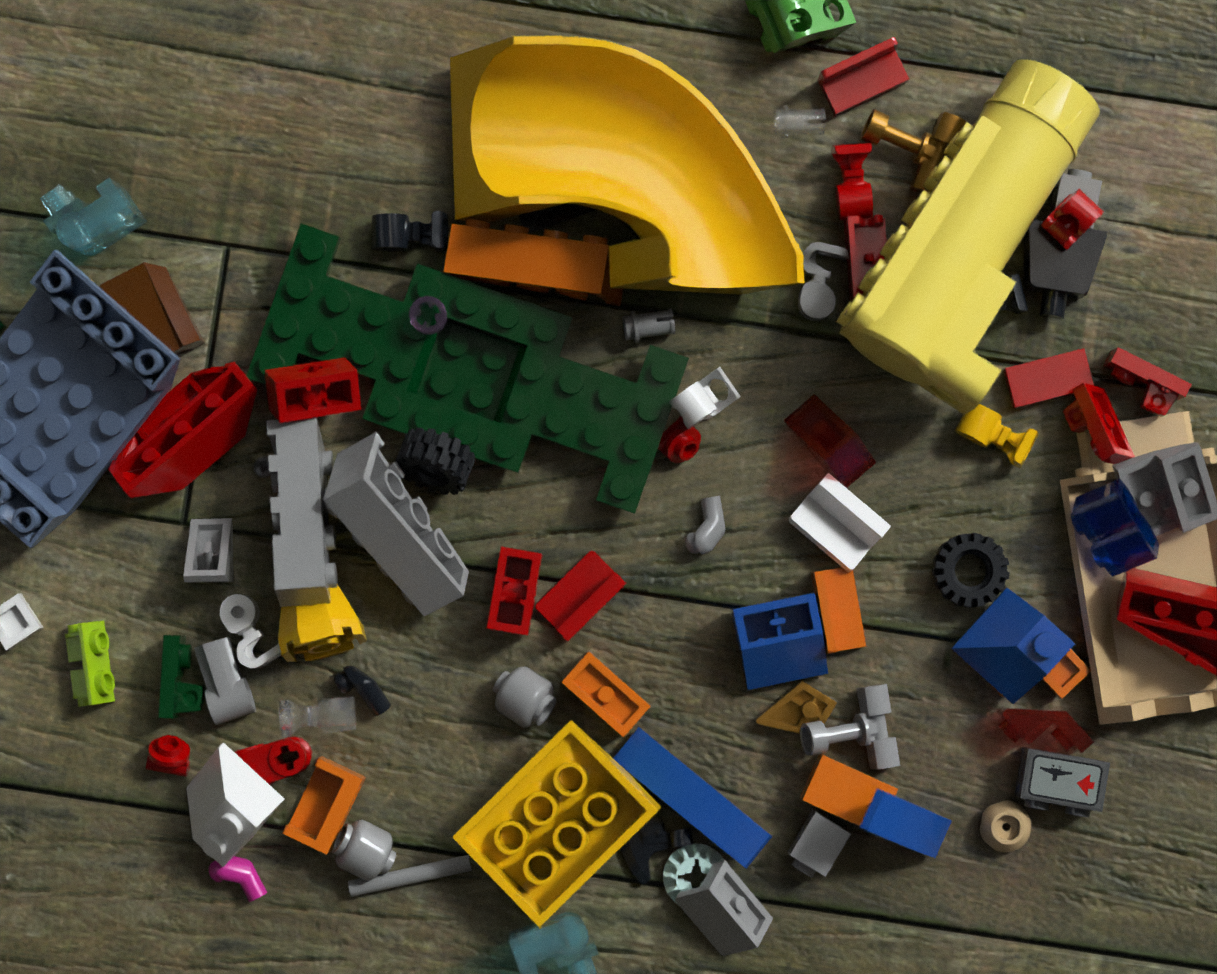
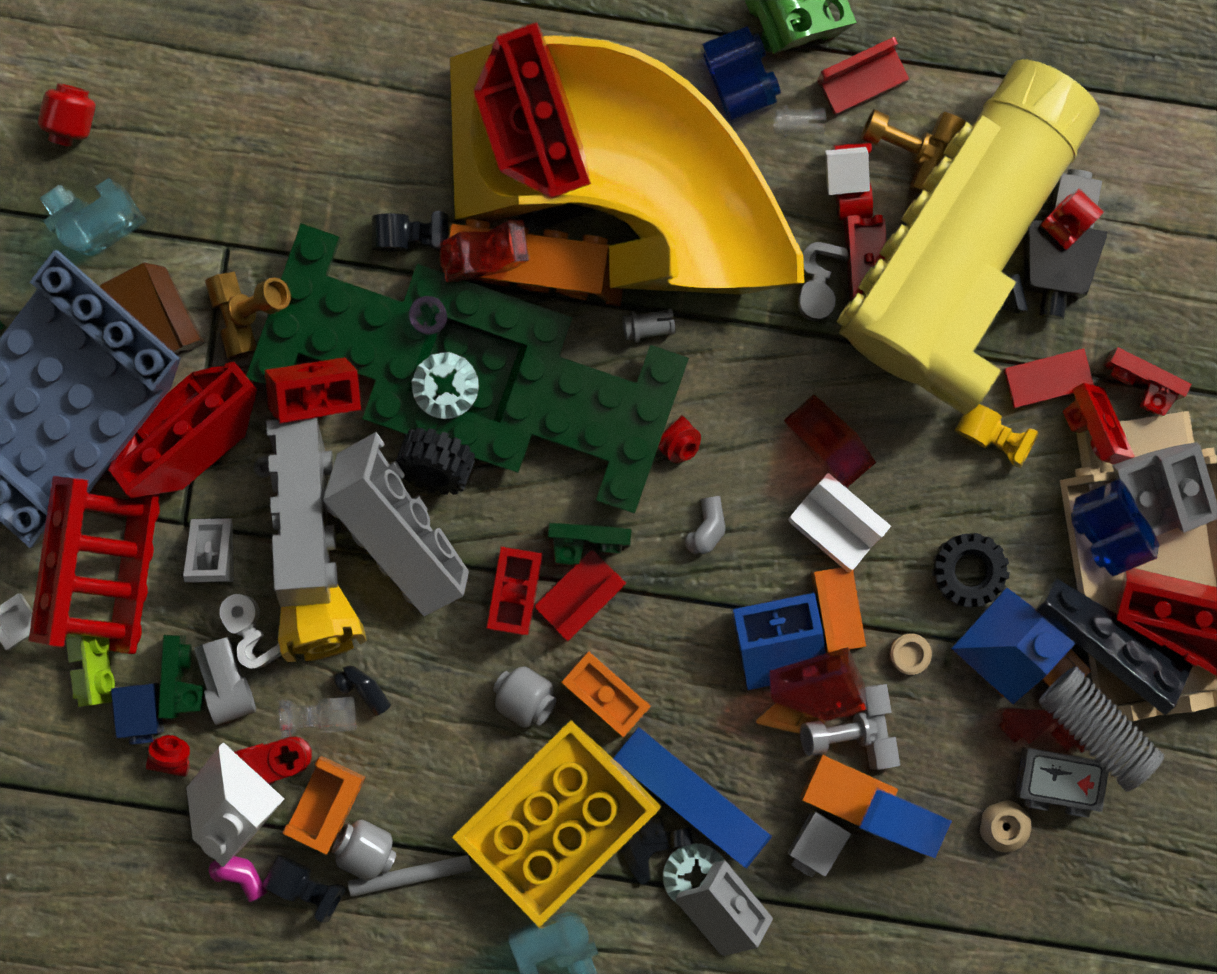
white leg [669,367,741,429] -> none
none -> red fence [28,476,160,655]
none -> red head [38,83,96,146]
none -> dark blue brick [111,683,164,745]
none -> pearl gold bar [205,272,291,359]
none -> black leg [262,855,346,923]
none -> light aqua gear [412,352,479,419]
none -> clear red slope [440,220,529,282]
none -> red wedge [473,22,591,198]
none -> dark green hinge [548,522,632,565]
none -> clear blue brick [701,26,781,124]
none -> clear red slope [770,647,866,721]
none -> white tile [825,147,870,195]
none -> tan tile [889,634,932,675]
none -> black wing [1036,579,1193,716]
none -> light grey piece [1039,667,1164,792]

